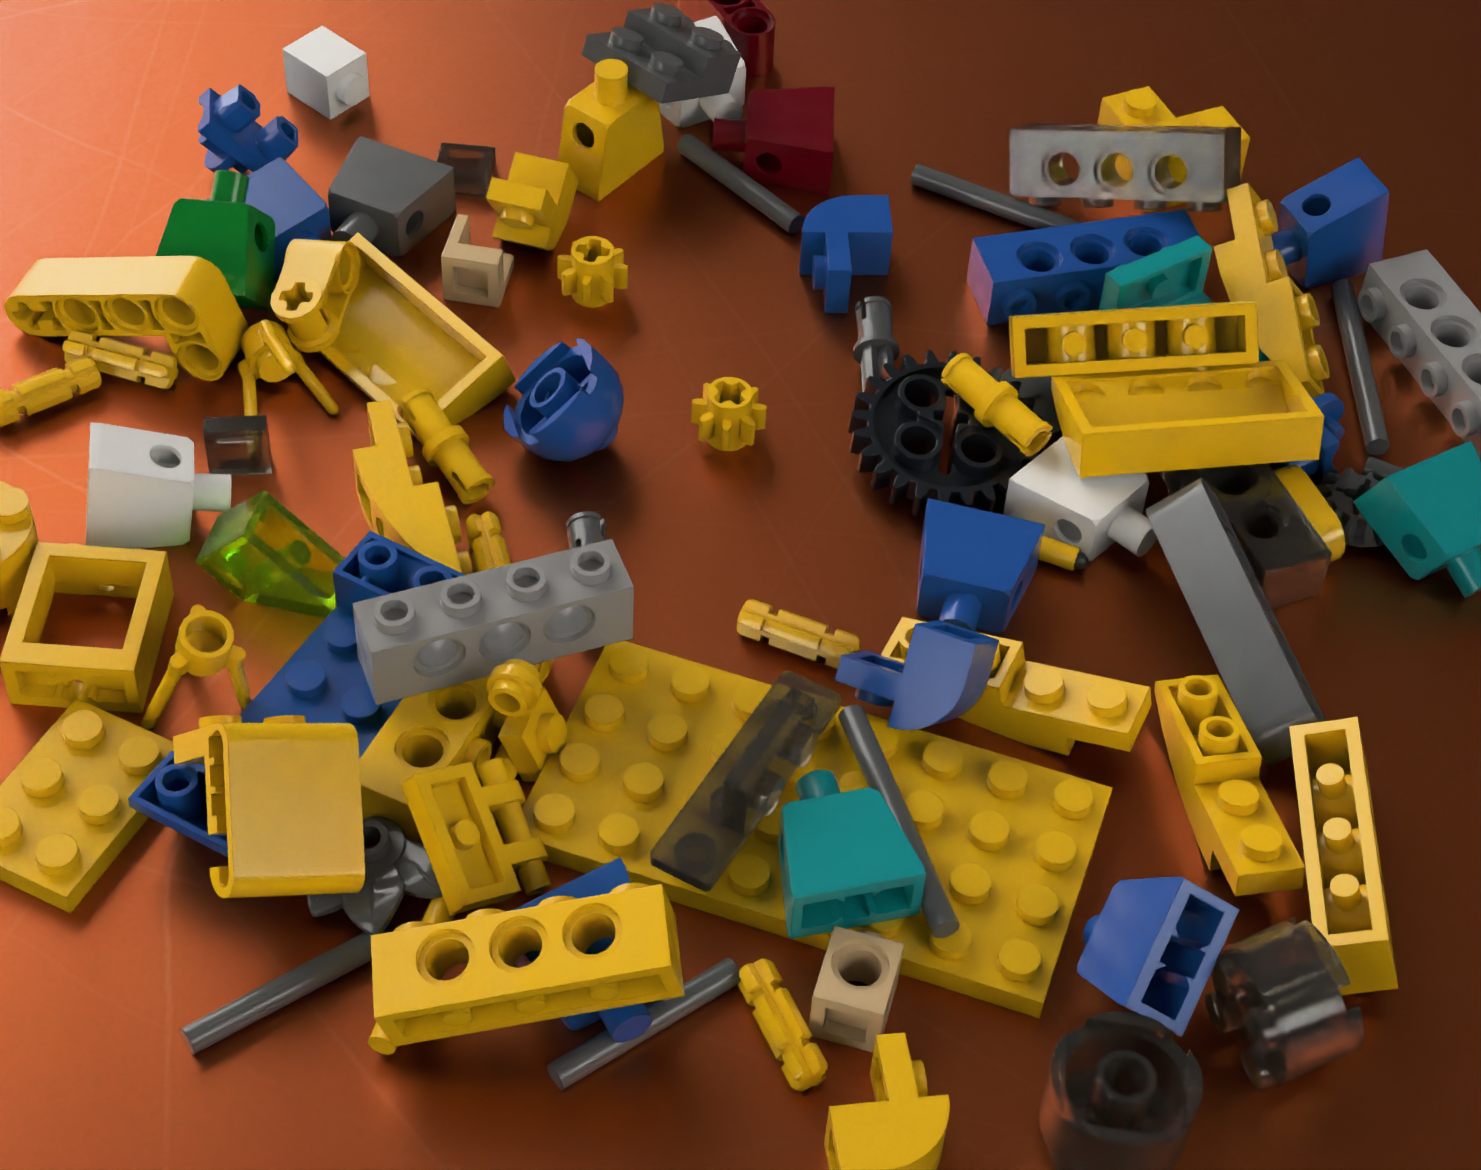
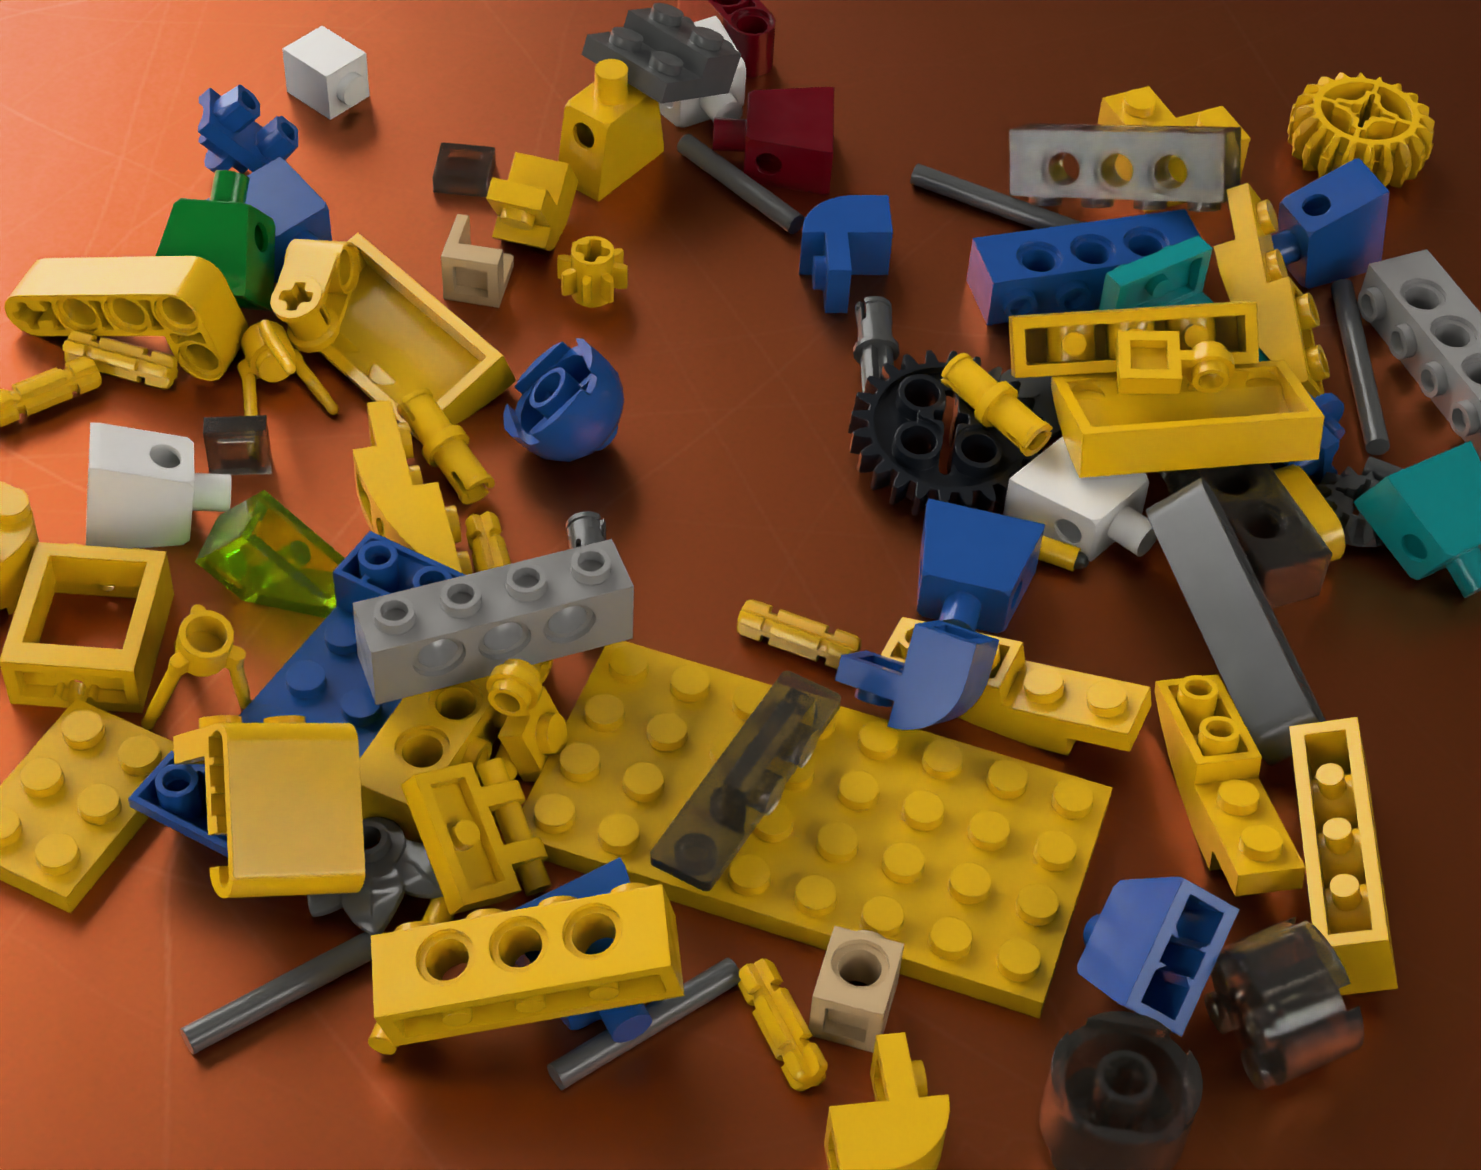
dark grey torso [328,136,456,257] -> none
yellow gear [691,377,767,451] -> none
teal torso [778,770,926,939] -> none
dark grey bar [838,705,960,938] -> none
none -> yellow plate [1115,330,1235,394]
none -> yellow gear [1287,72,1435,188]

